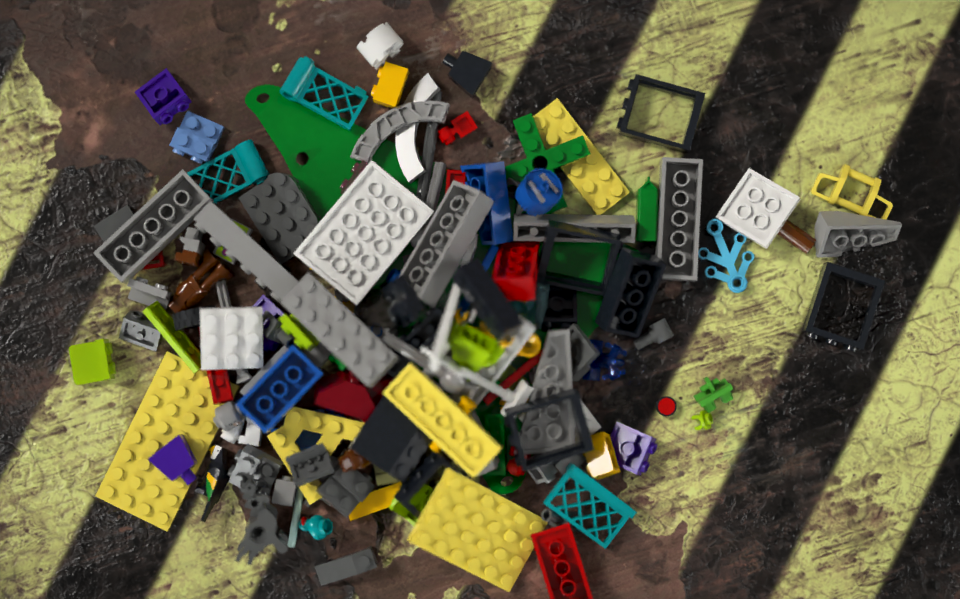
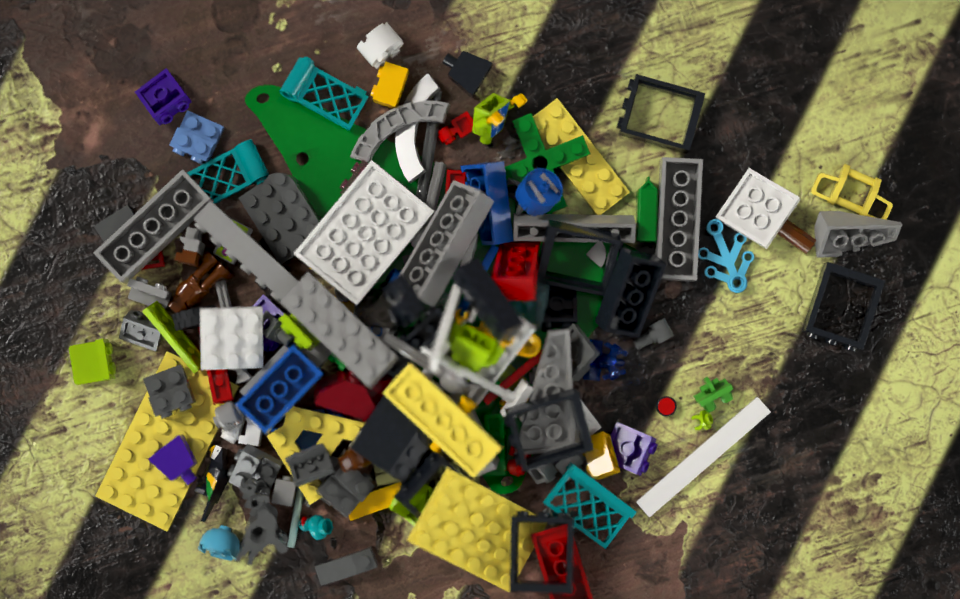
none -> dark grey plate [143,364,196,419]
none -> medium azure cylinder [198,525,240,561]
none -> lime torso [472,93,528,144]
none -> black window [510,511,575,594]
none -> light grey tile [586,242,606,268]
none -> white tile [636,397,771,517]

